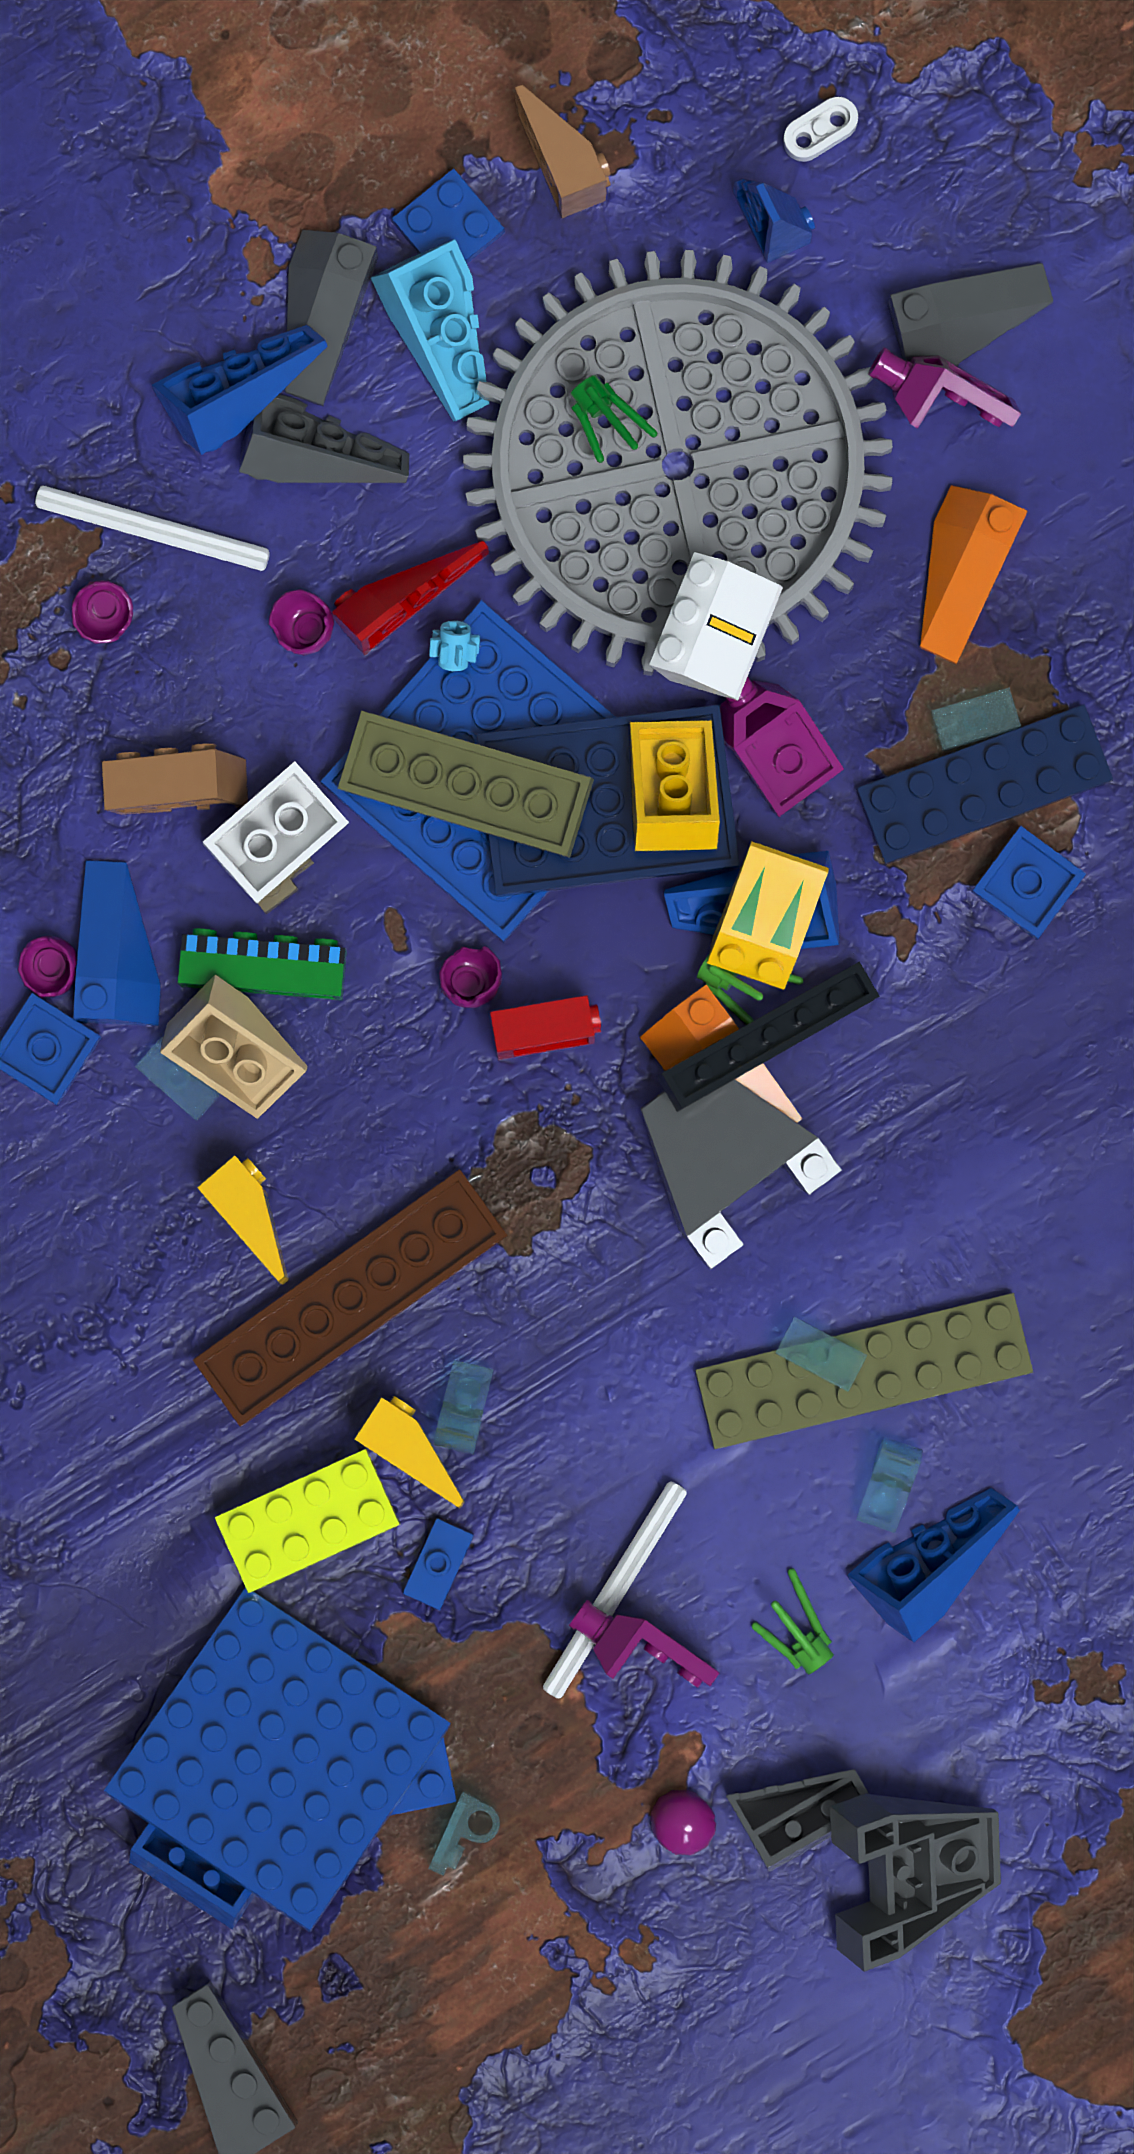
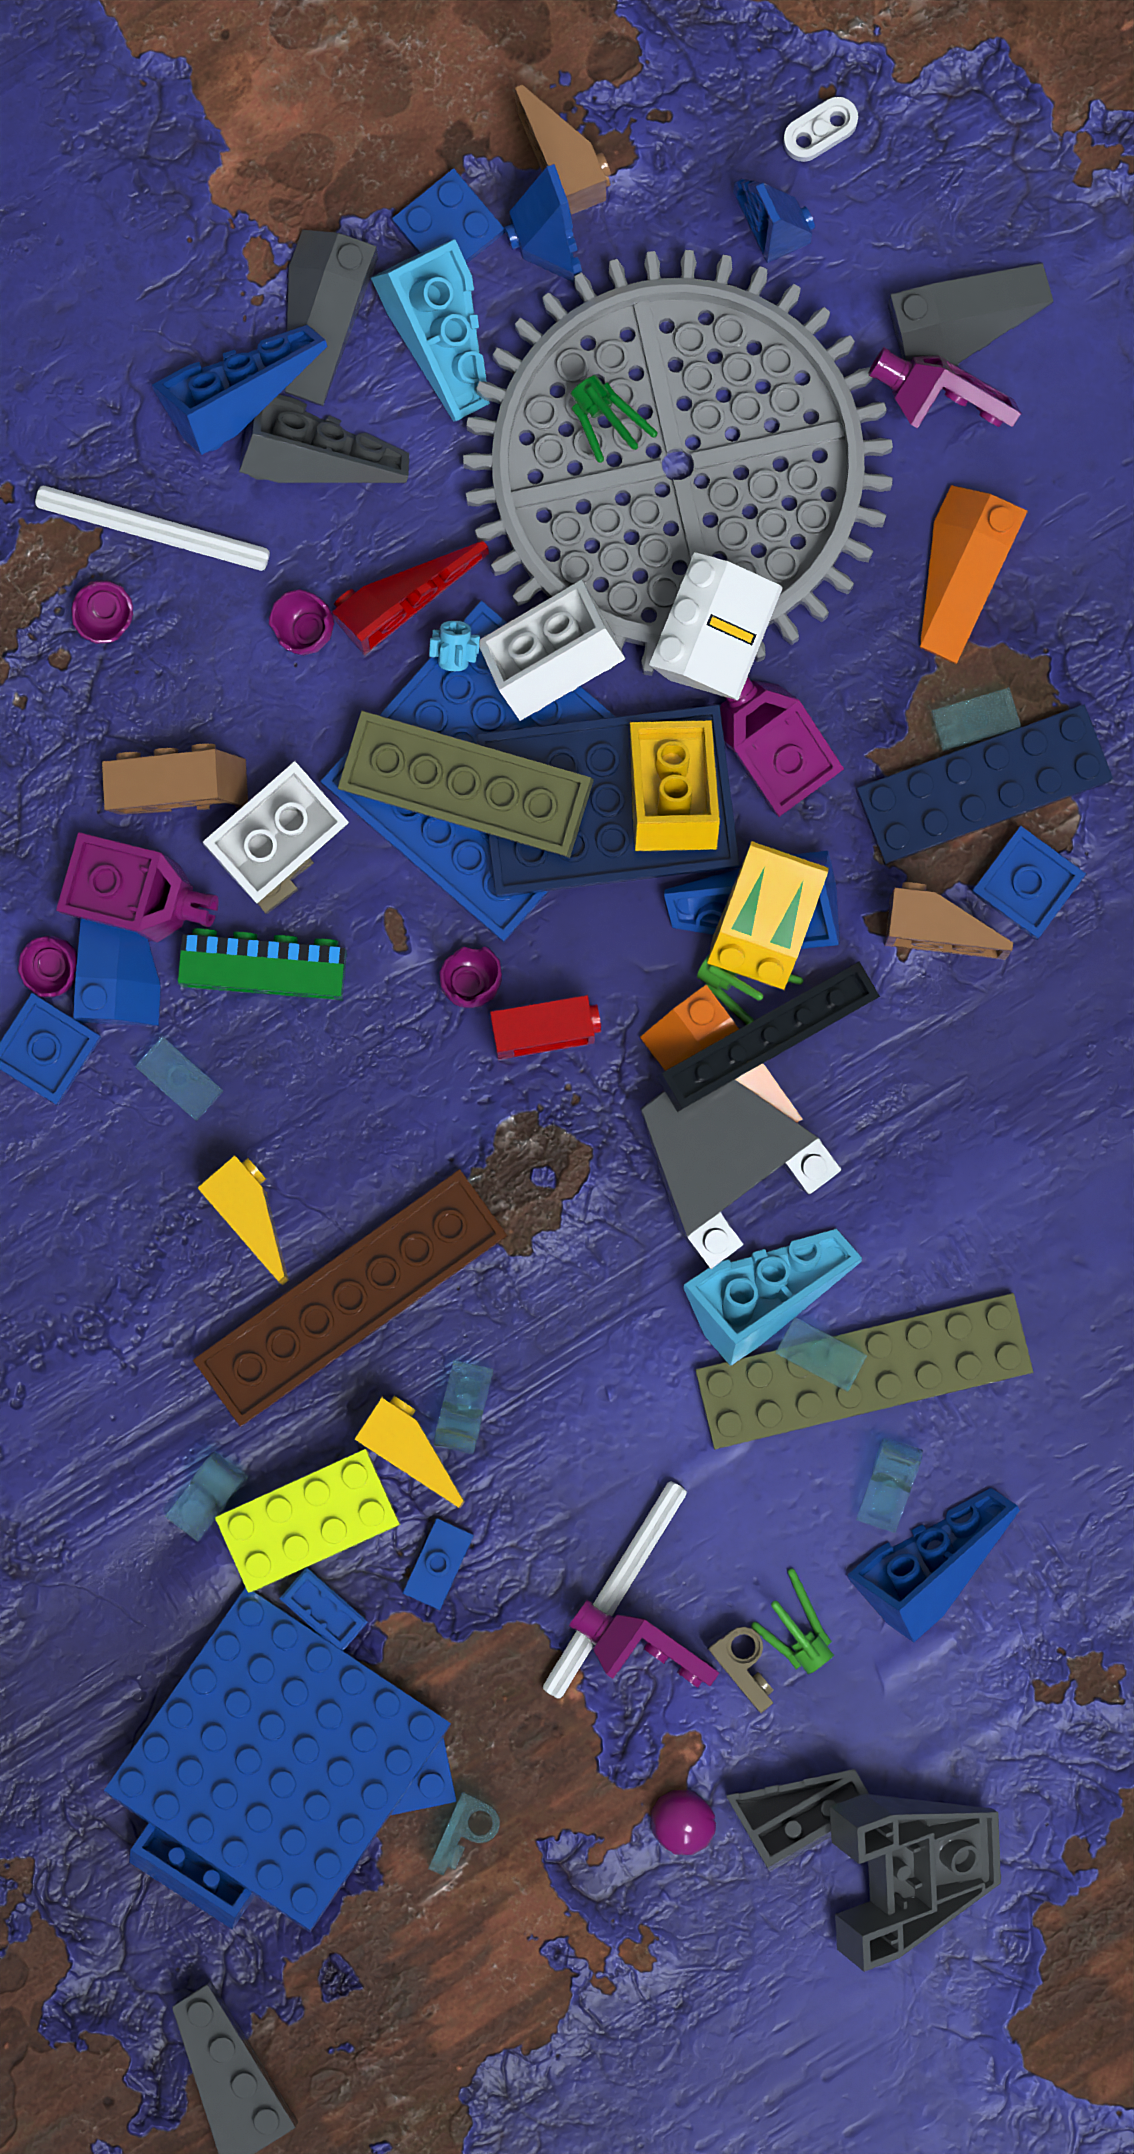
tan slope [160,975,307,1119] -> none
none -> magenta plate [56,832,219,943]
none -> clear light blue plate [165,1451,249,1542]
none -> blue plate [279,1567,368,1651]
none -> white slope [479,580,625,721]
none -> blue wedge [505,164,582,283]
none -> medium azure wedge [684,1229,862,1366]
none -> dark tan plate [707,1627,774,1713]
none -> medium nougat slope [884,882,1013,960]

